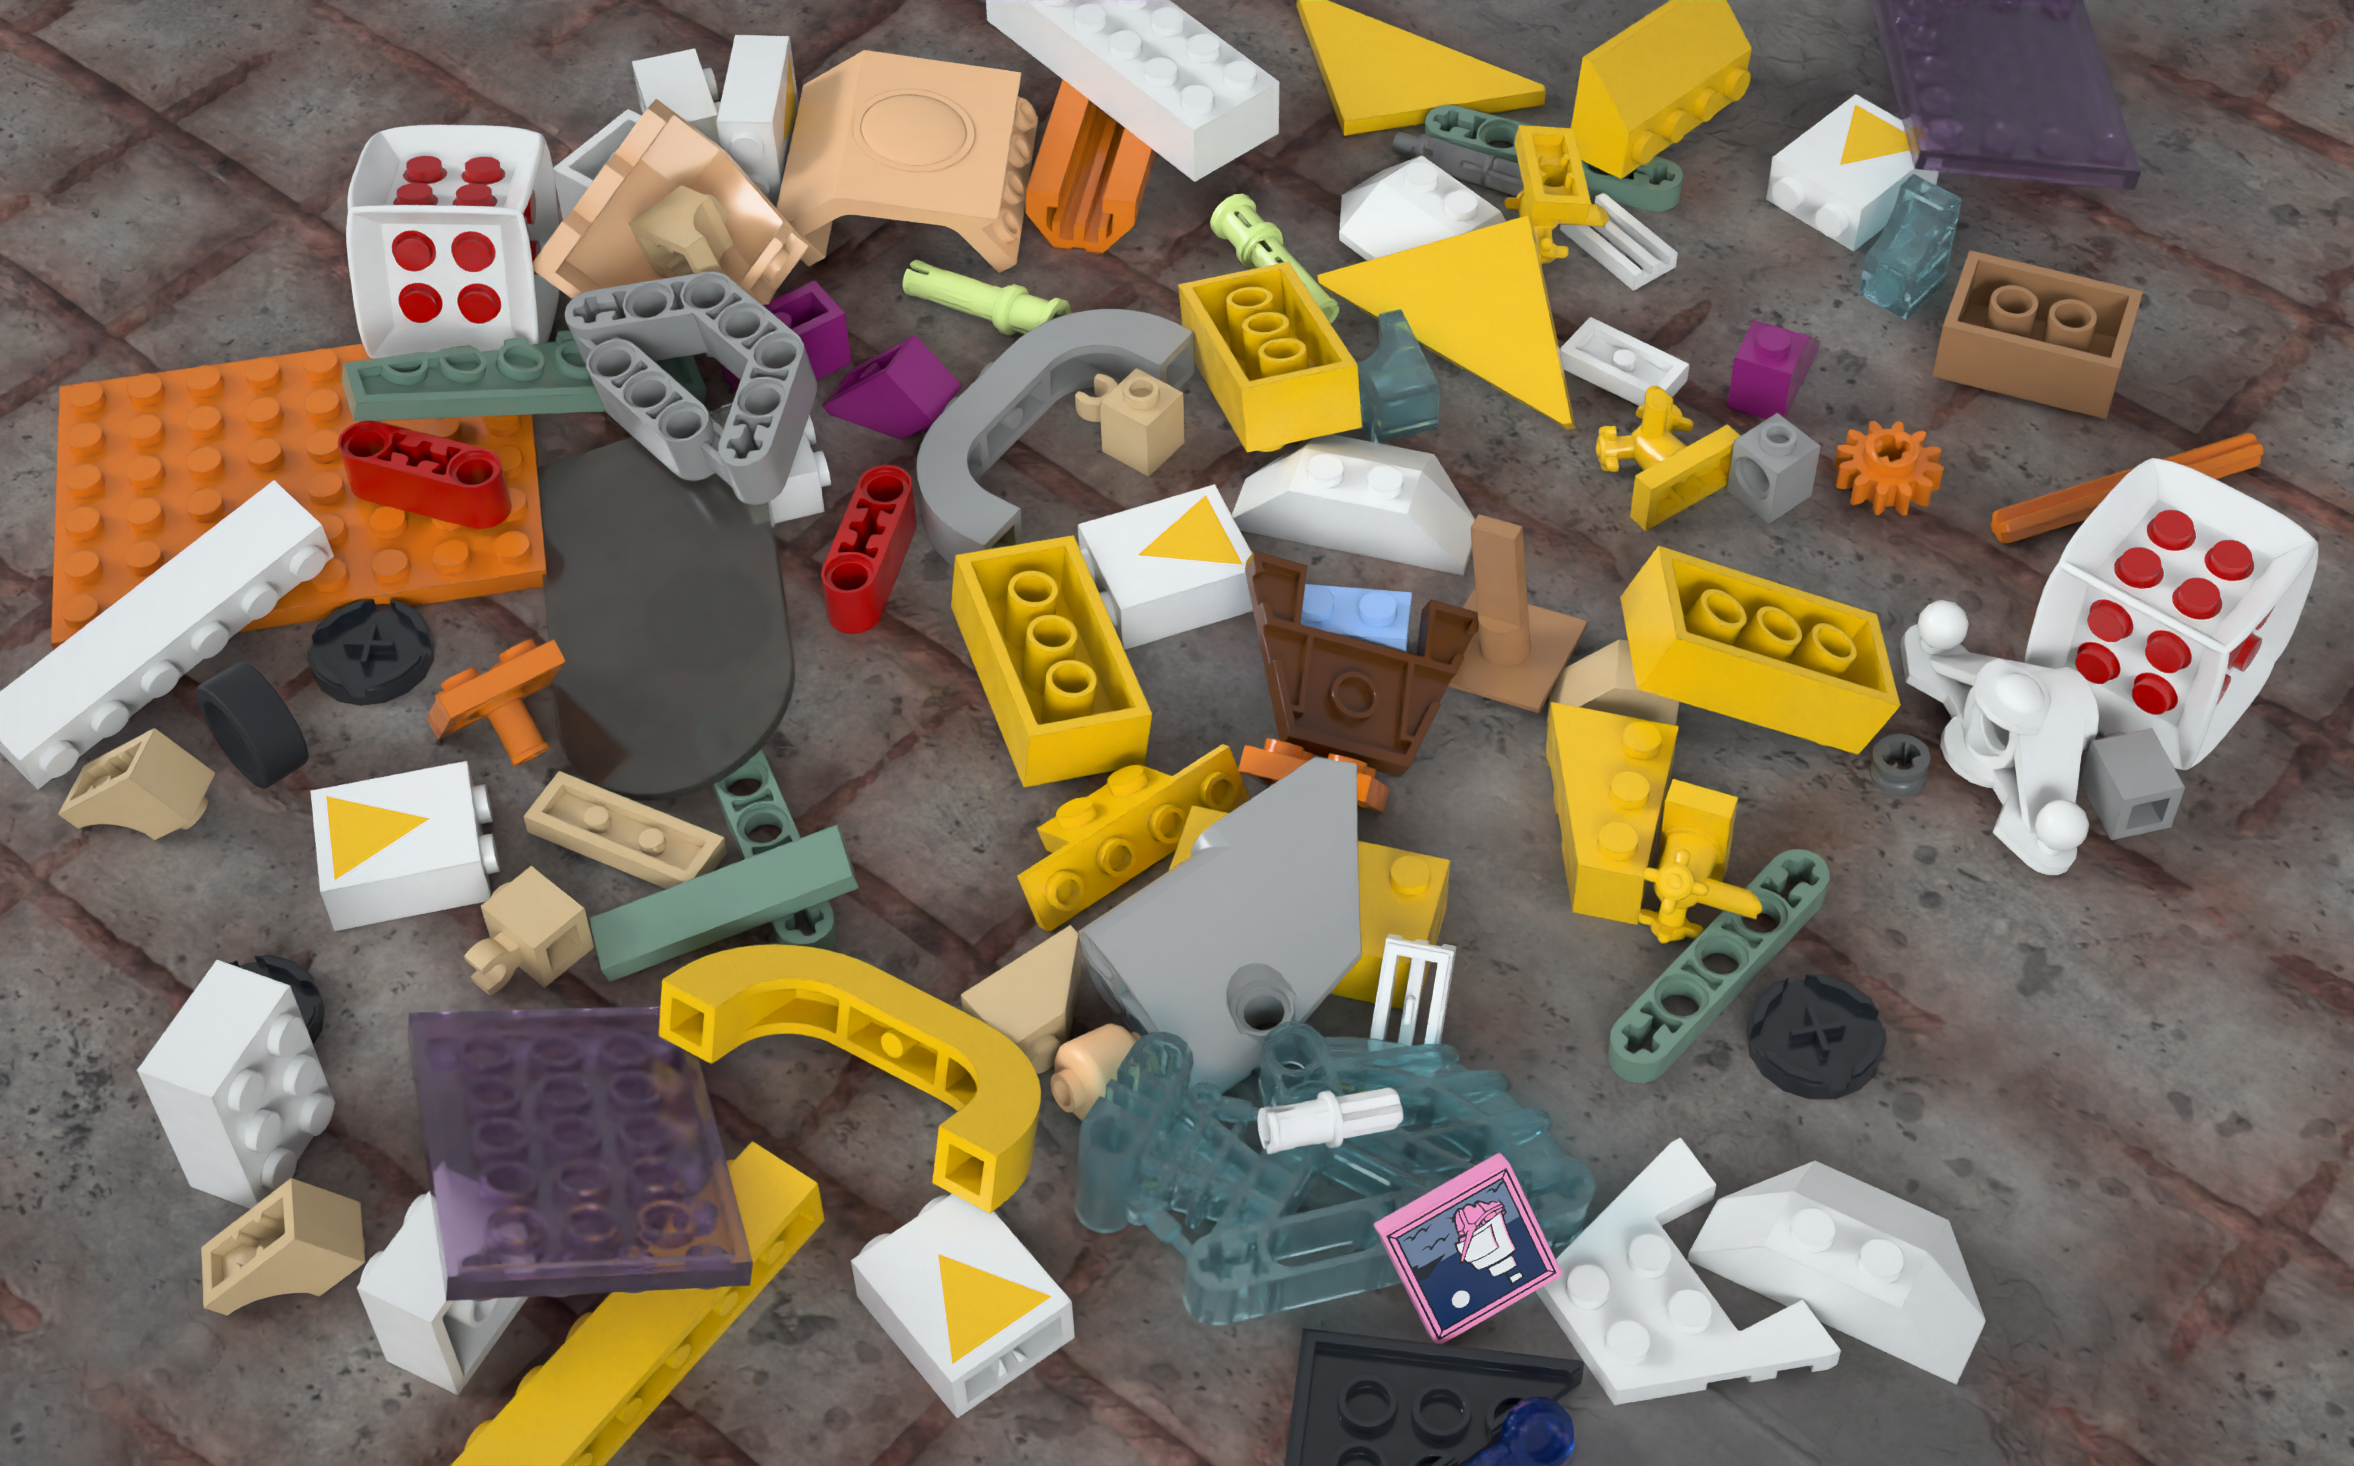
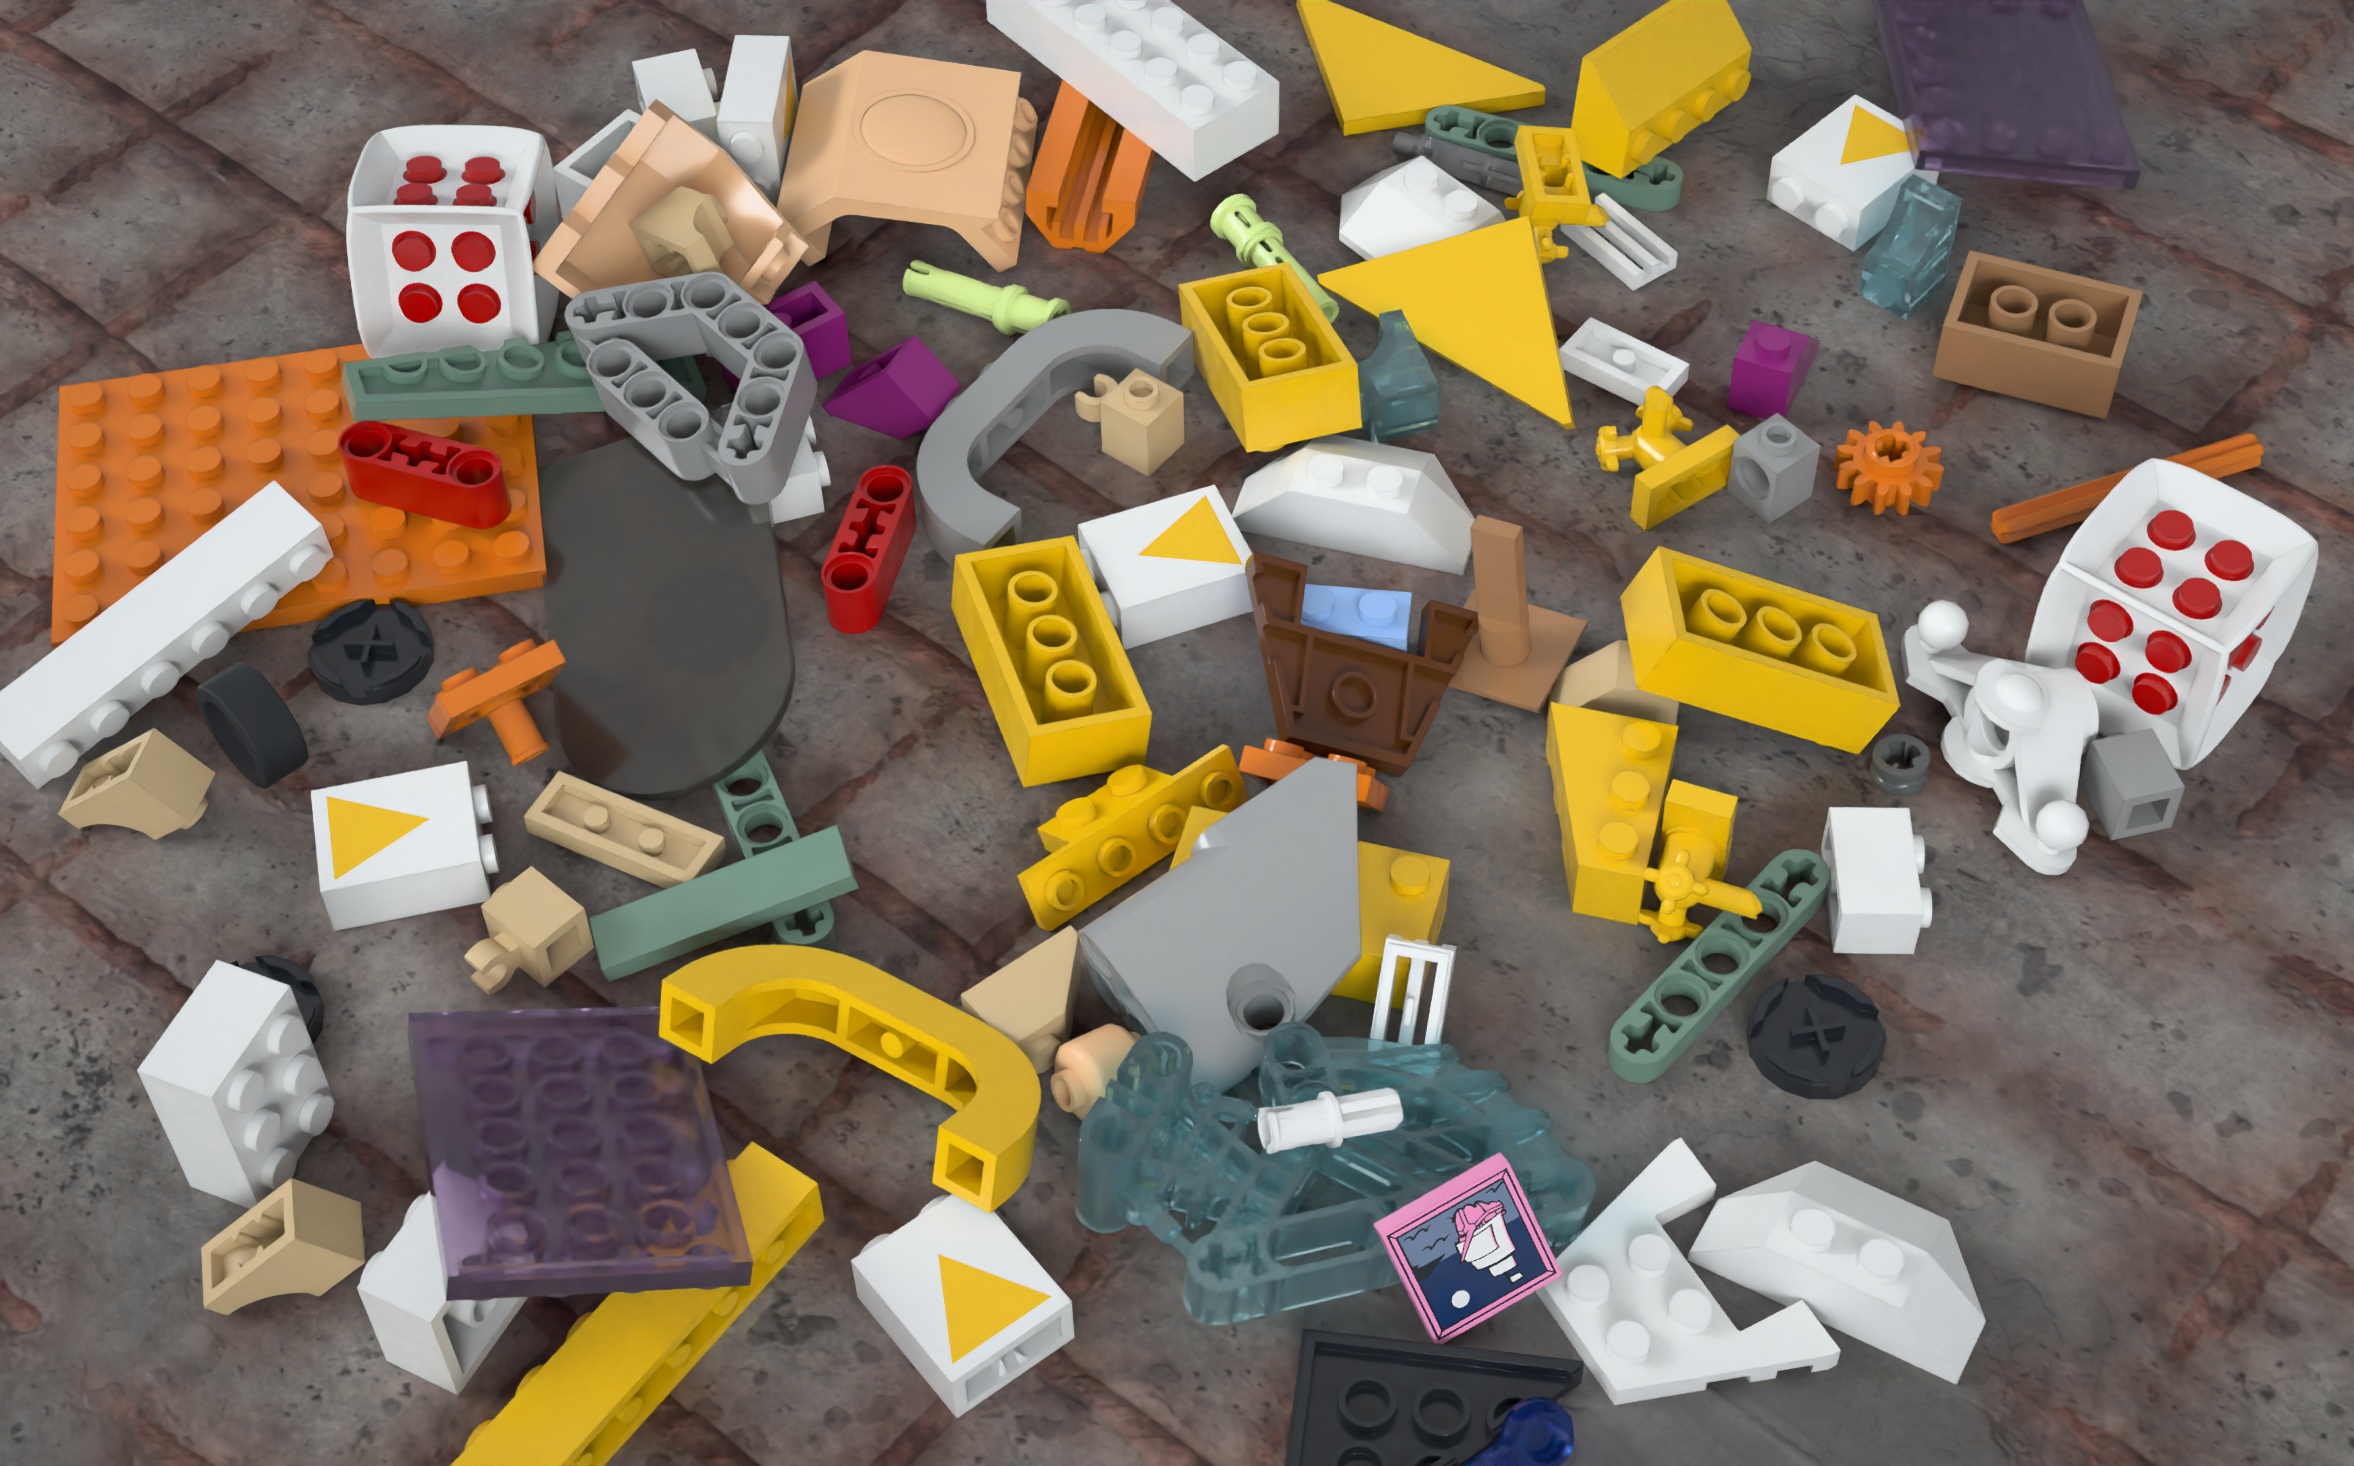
none -> white brick [1821,807,1932,954]

